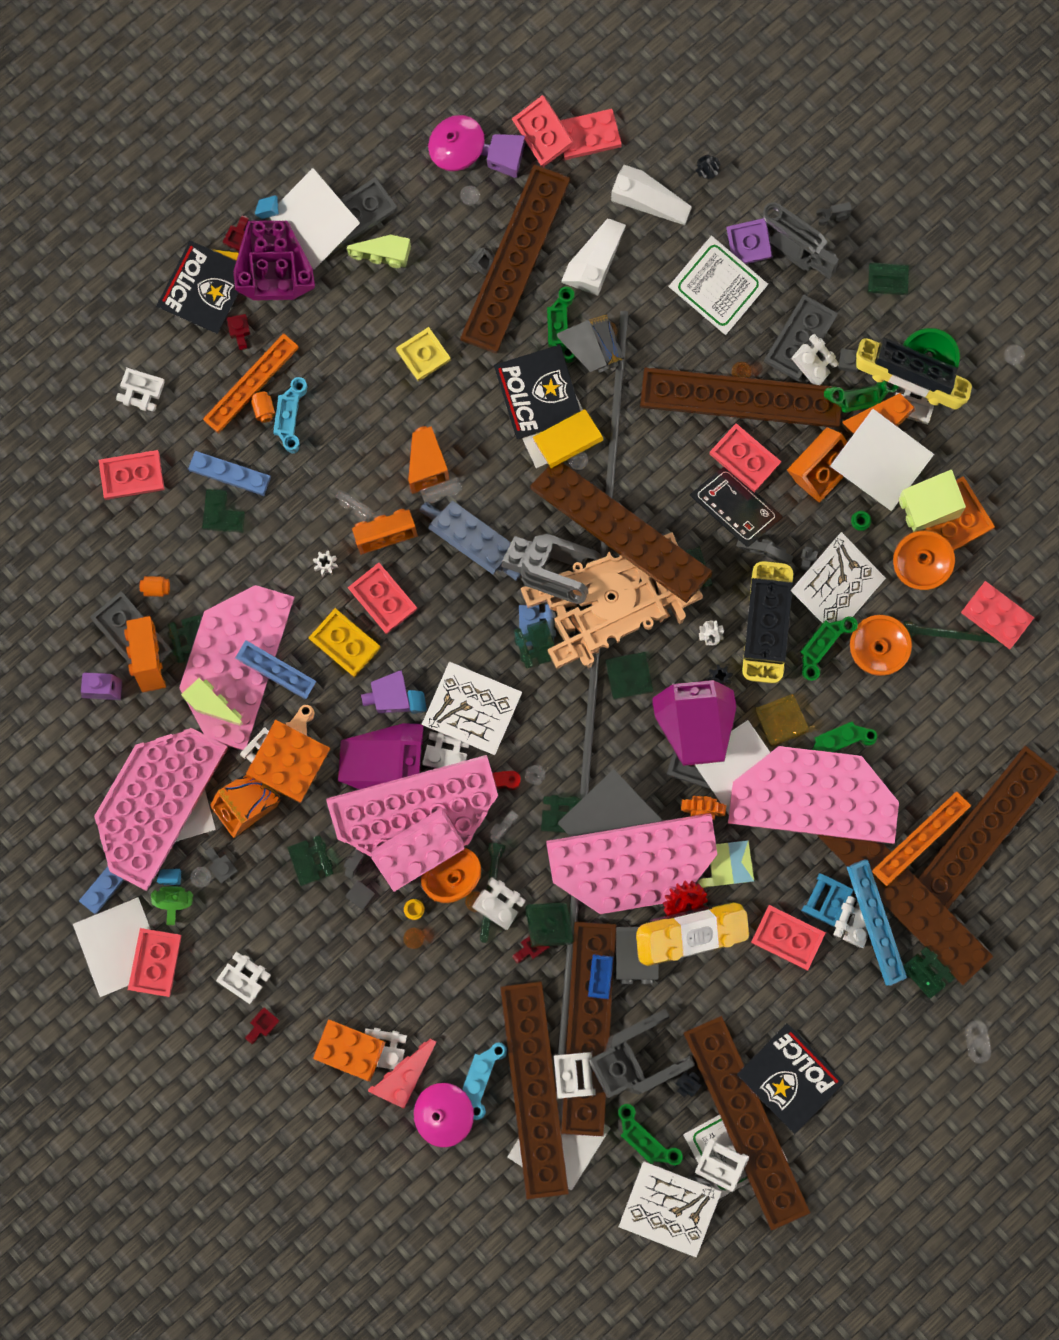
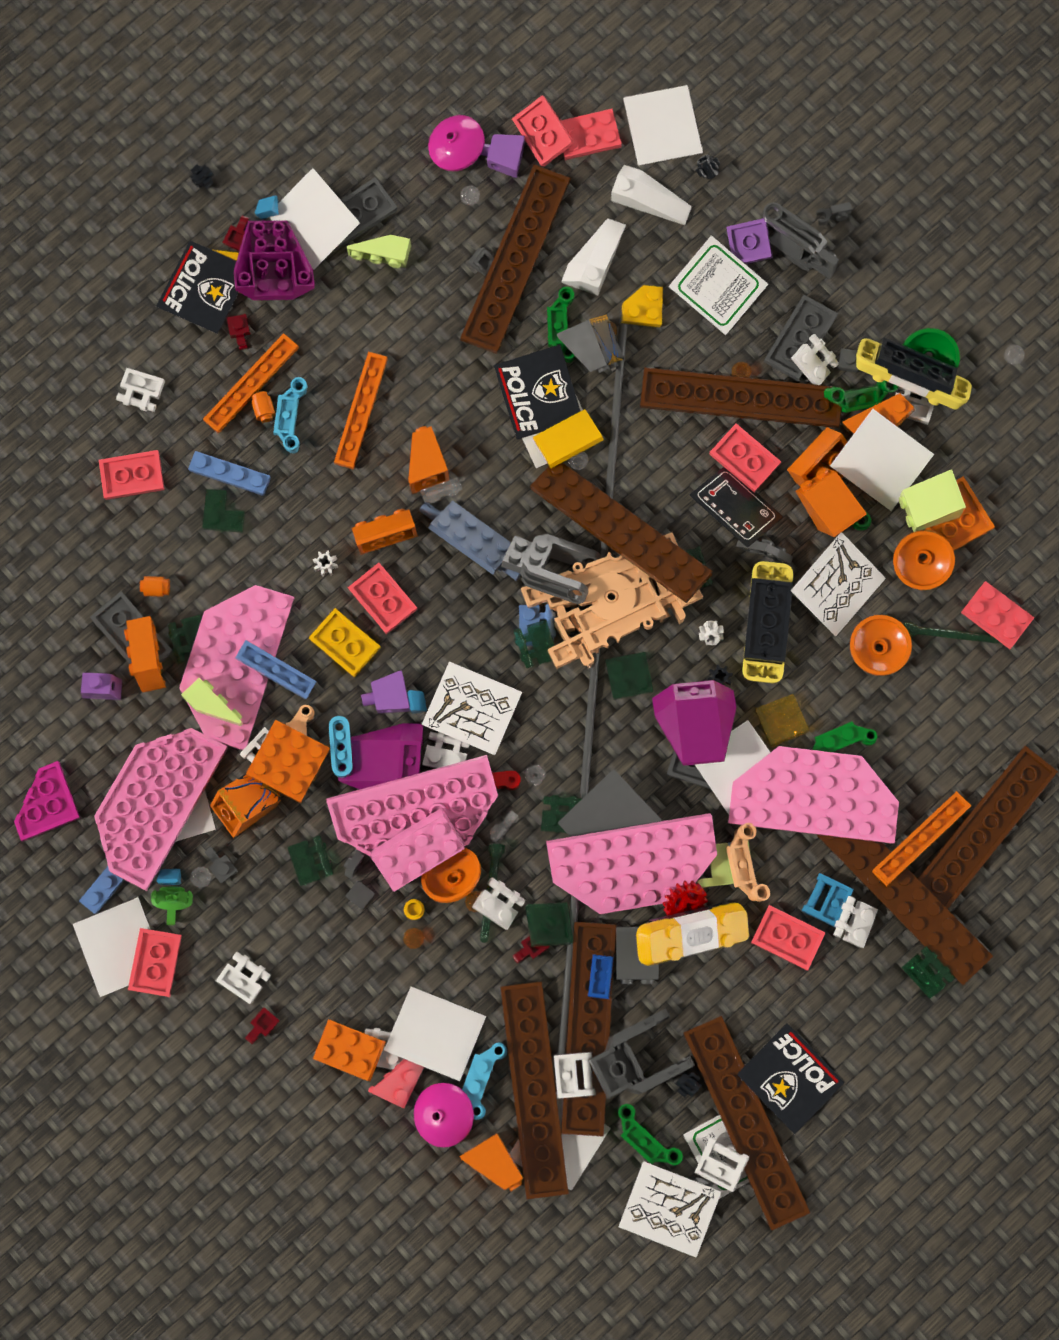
clear plate [335,490,377,521] -> none
light yellow plate [396,327,451,382] -> none
orange gear [681,796,726,820] -> none
green plate [799,616,858,681] -> none
dark grey plate [801,547,818,572] -> none
dark azure plate [847,860,907,985] -> none
clear green plate [867,263,909,295] -> none
clear plate [965,1021,991,1063] -> none
none -> dark pink plate [14,761,80,841]
none -> black gear [190,164,214,189]
none -> medium azure plate [329,716,353,778]
none -> orange plate [334,352,388,469]
none -> white sticker [384,987,486,1081]
none -> orange slope [460,1133,524,1191]
none -> yellow plate [621,285,663,327]
none -> white sticker [623,85,703,165]
none -> light nougat plate [726,823,770,902]
none -> orange slope [795,468,866,537]

